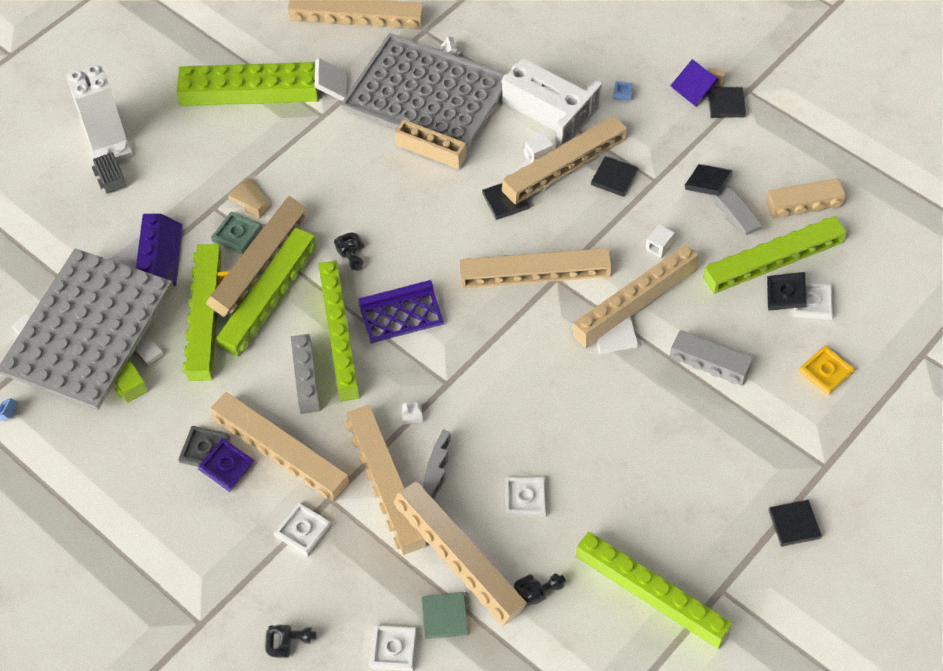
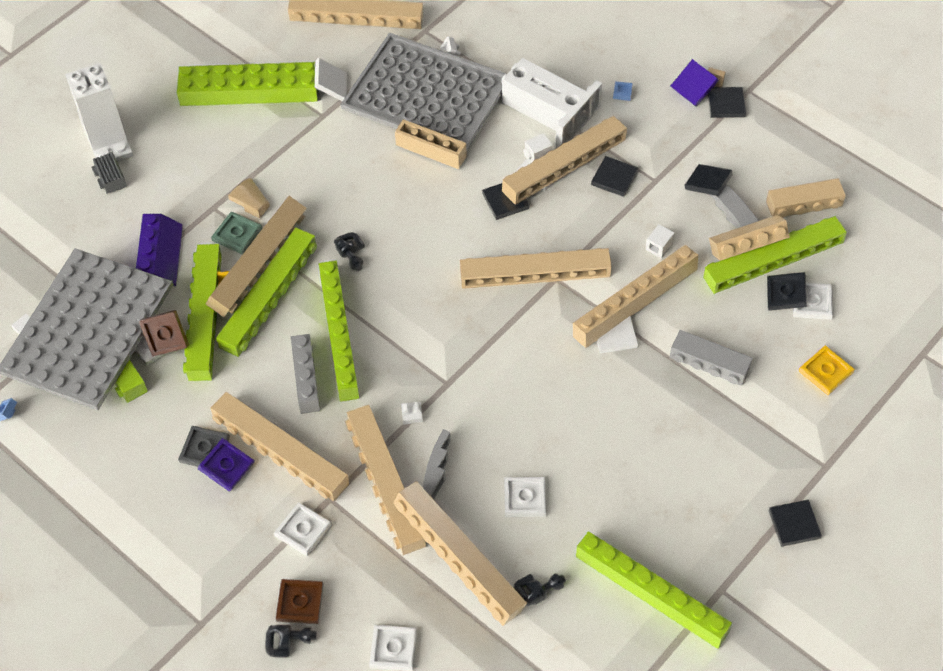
dark purple fence [358,280,444,344] -> none
sand green tile [422,593,468,639] -> none
none -> reddish brown plate [139,310,189,357]
none -> reddish brown plate [275,579,324,624]
none -> tan brick [709,215,790,261]

